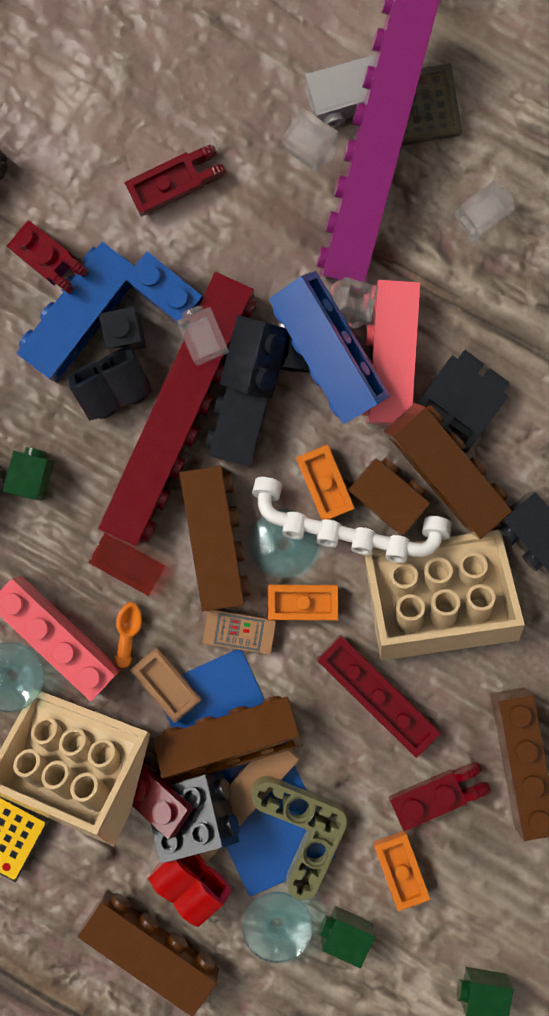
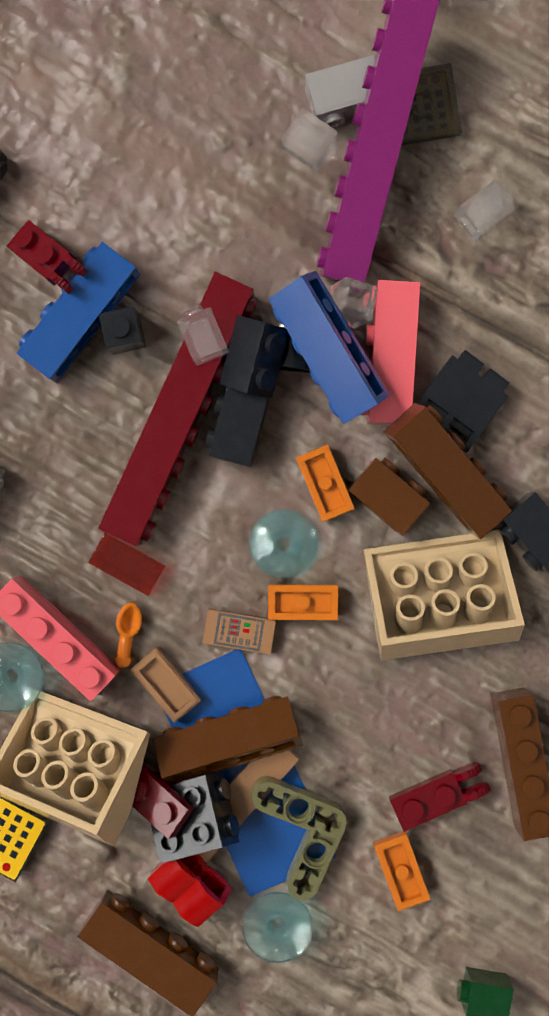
dark green brick [3,446,55,500] -> none
black brick [68,346,152,421] -> none
dark red hinge [125,144,227,217] -> none
blue brick [125,251,203,330] -> none
reddish brown brick [179,465,250,612] -> none
white bar [252,477,452,563] -> none
dark red plate [316,634,441,758] -> none
dark green brick [318,906,375,969] -> none

